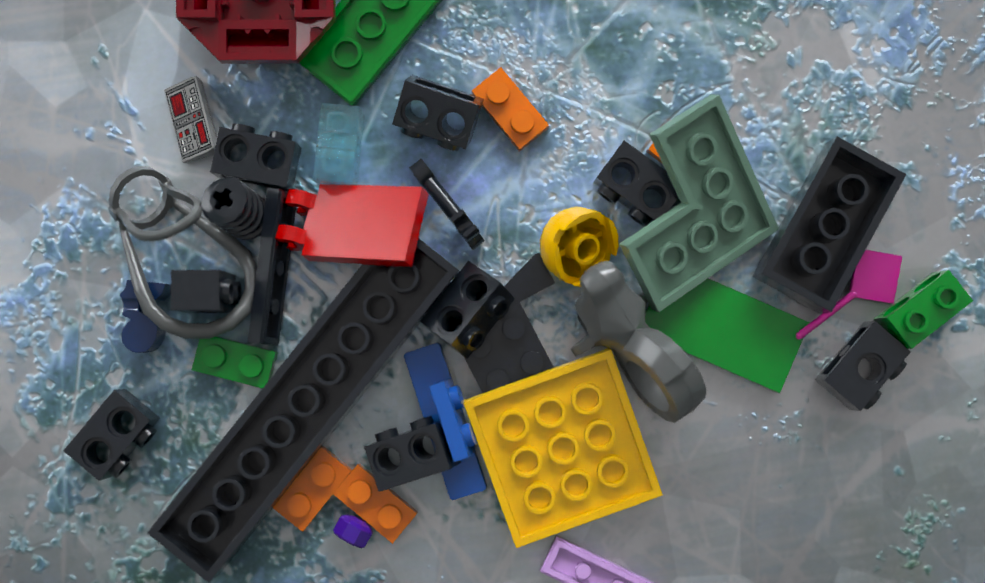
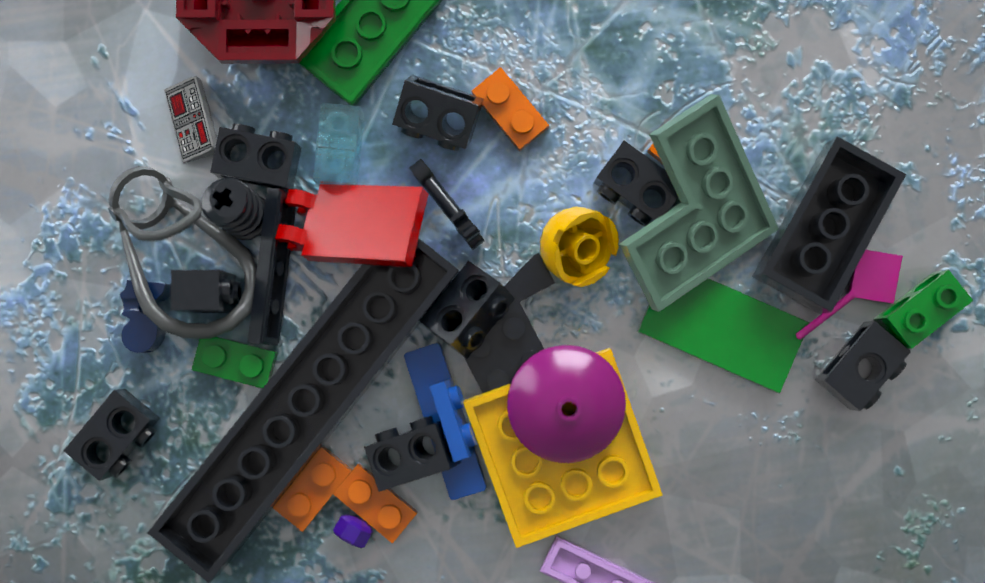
dark grey animal [571,260,707,423] -> none
none -> magenta dish [507,345,626,463]

